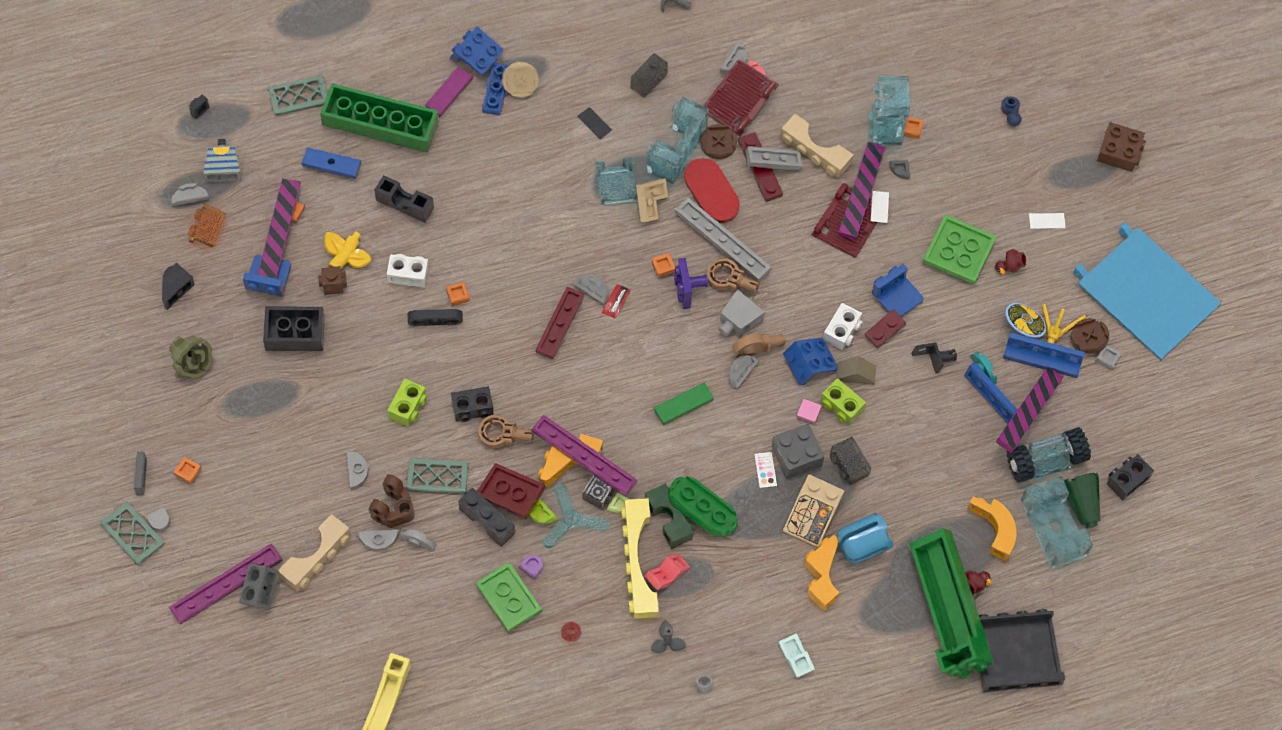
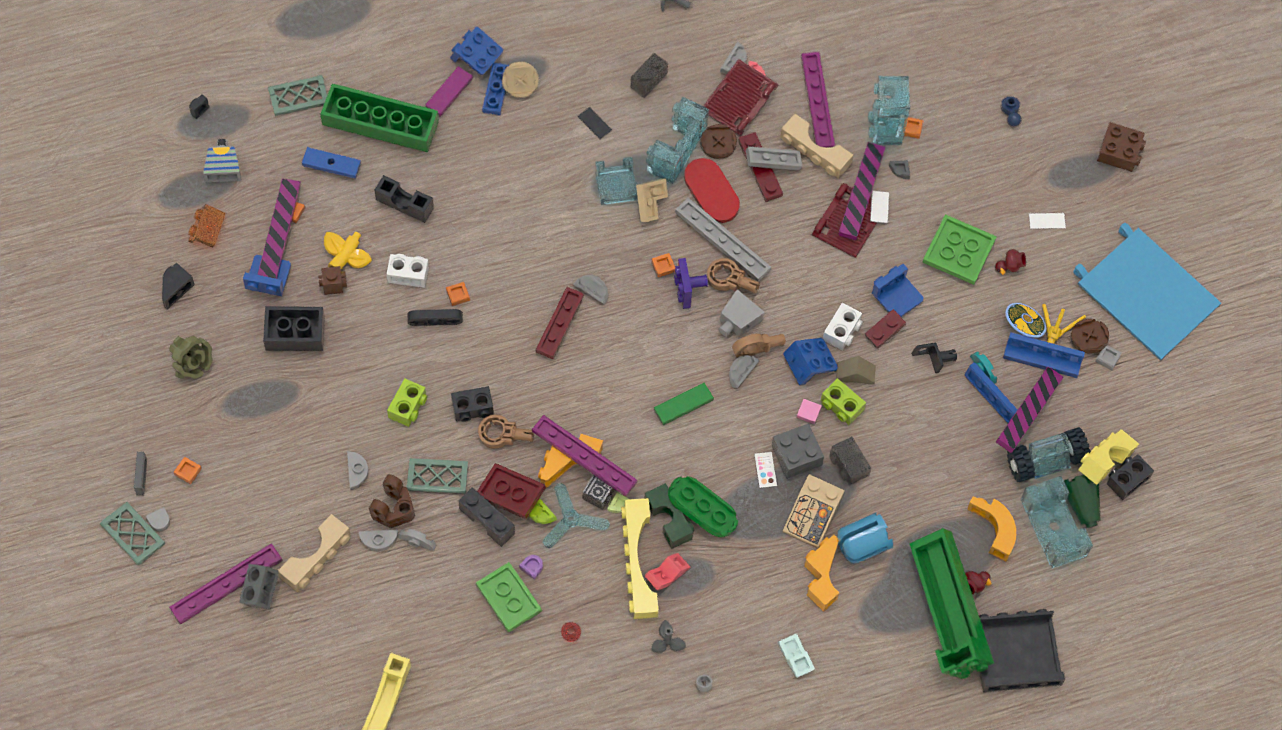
light grey plate [172,184,209,206] -> none
red sticker [602,284,630,318] -> none
none -> magenta tile [801,52,835,148]
none -> light yellow arch [1079,429,1139,485]

